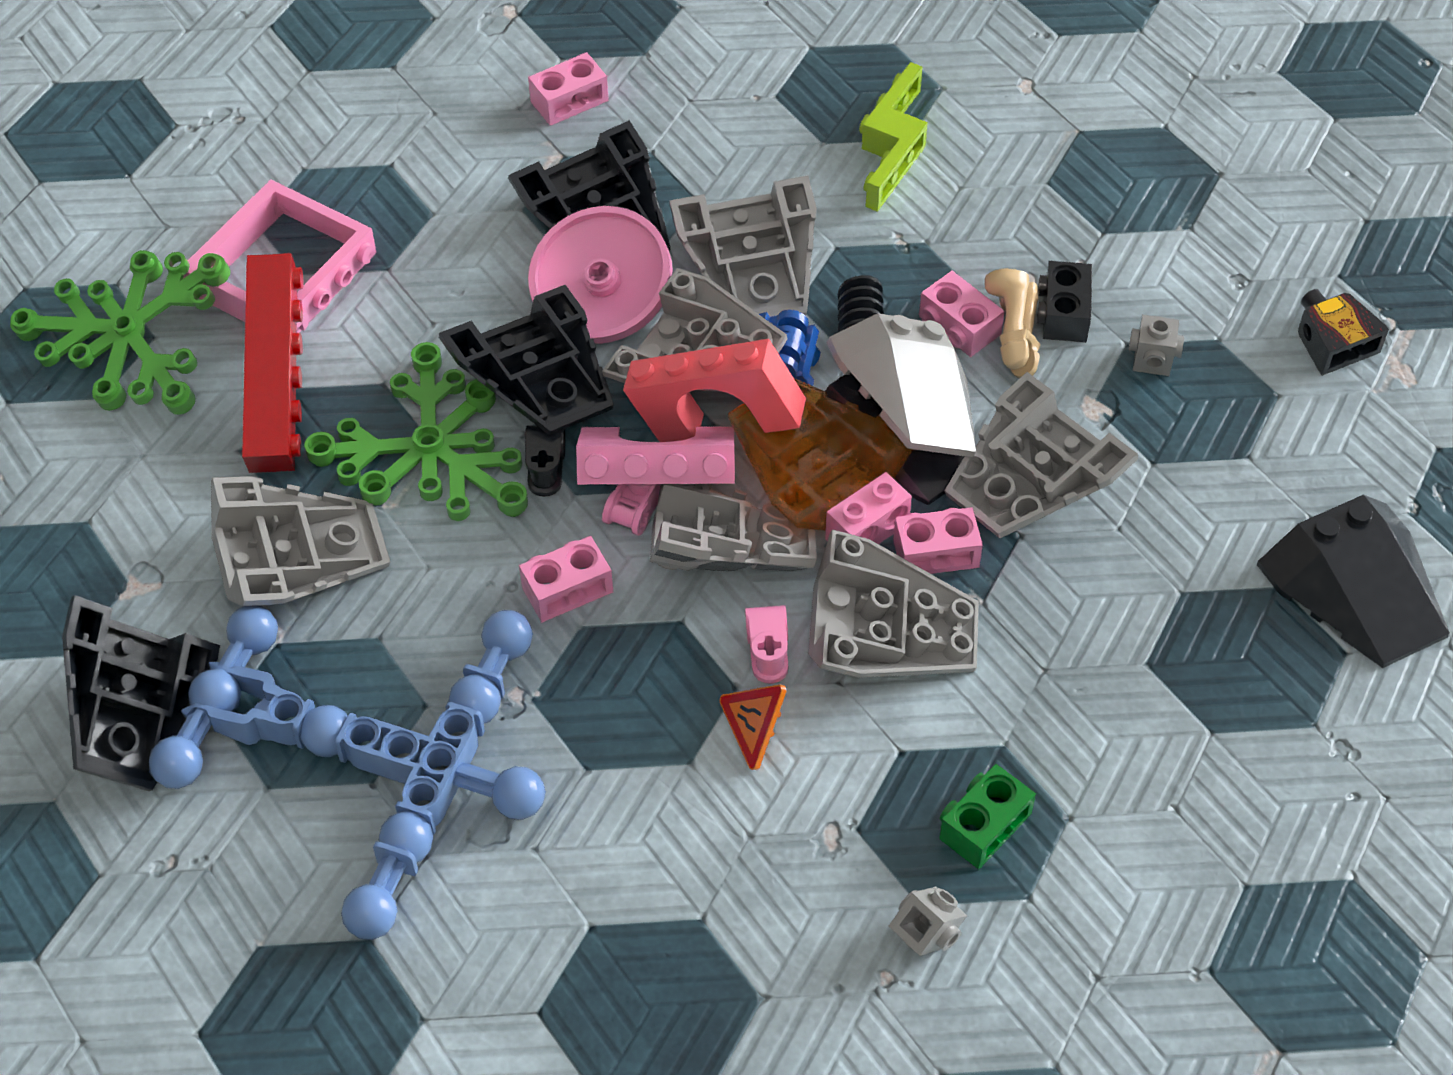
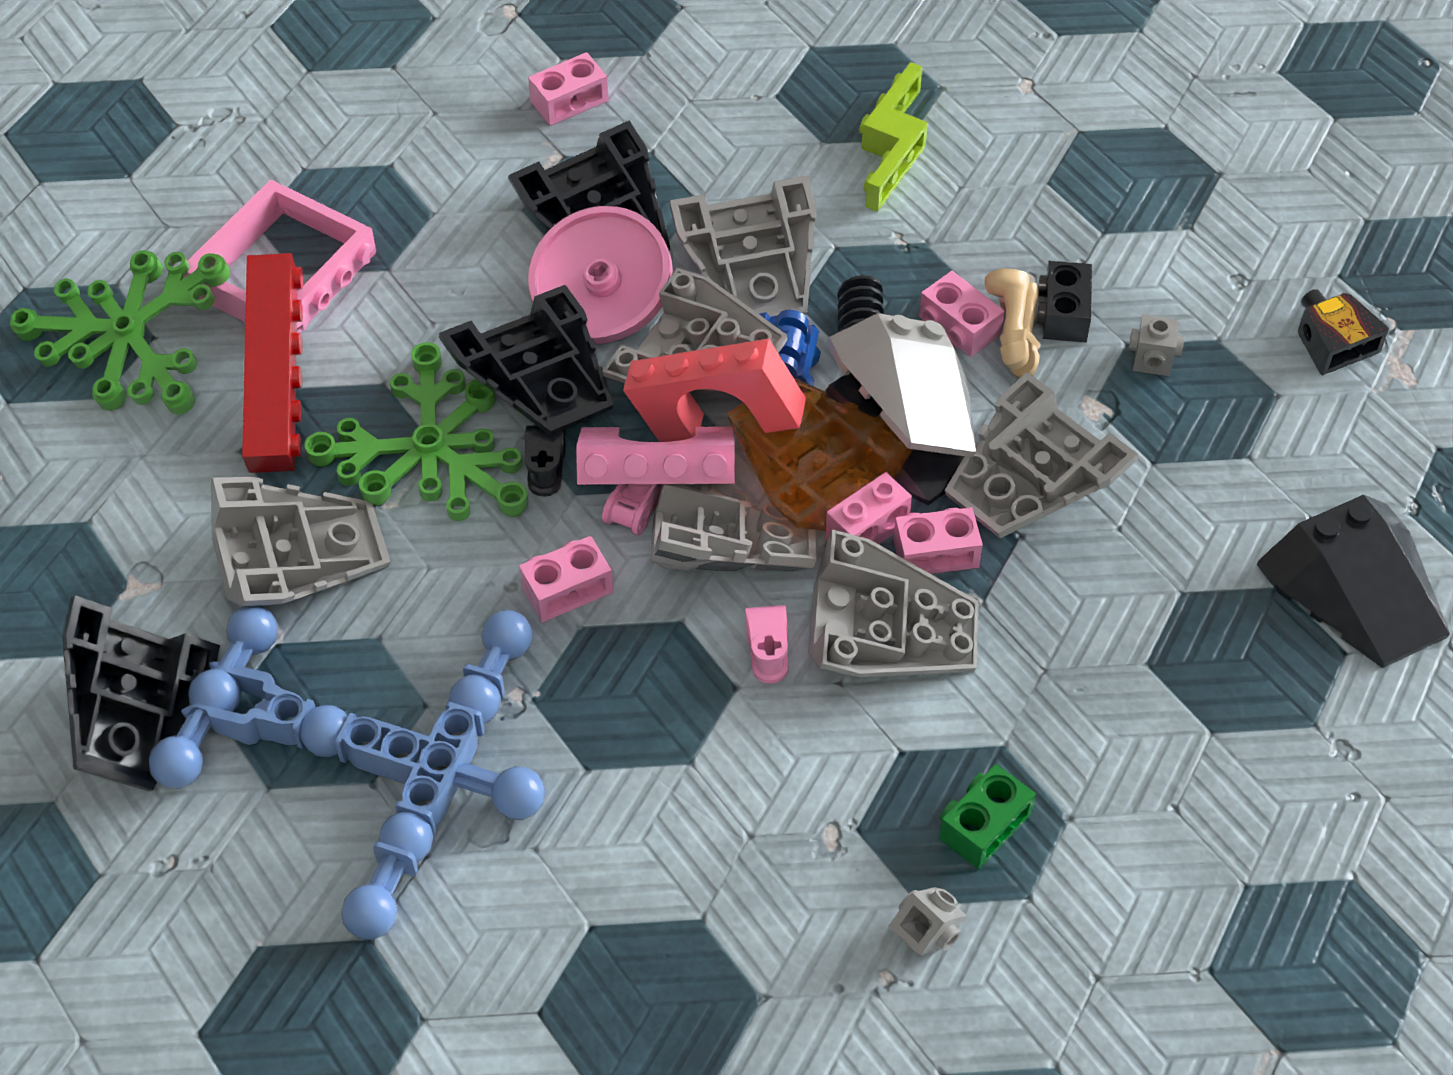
piece [719,684,786,770] -> none

